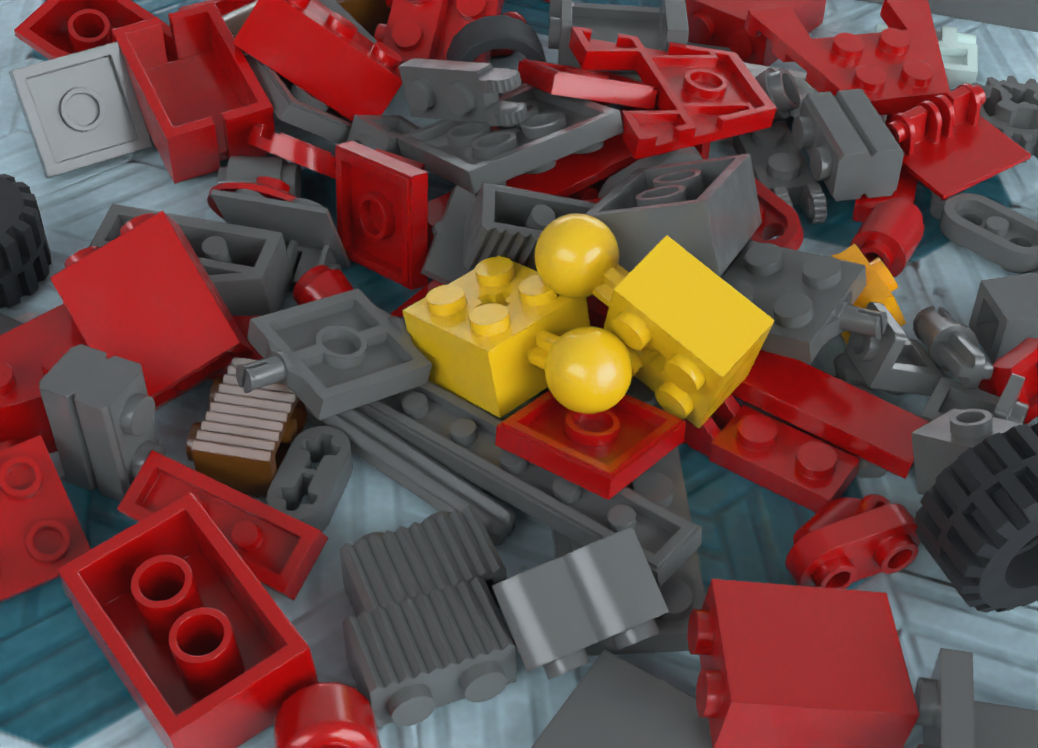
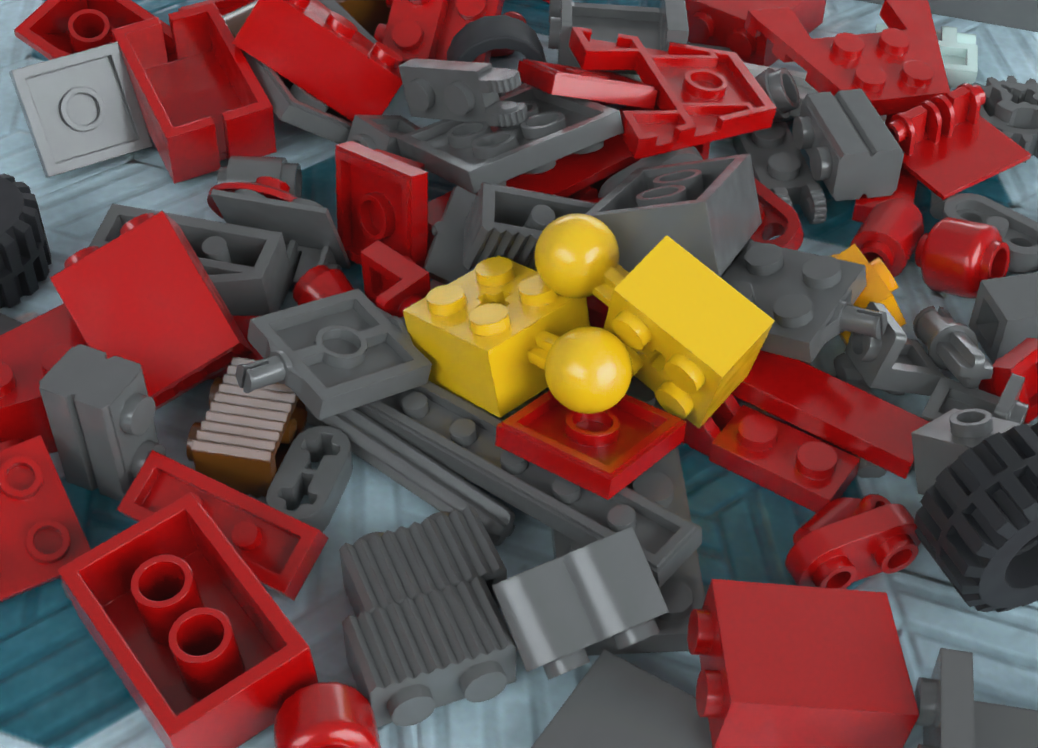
red tile [246,122,336,179] -> none
none -> red bracket [360,240,431,317]
none -> red head [915,217,1010,299]

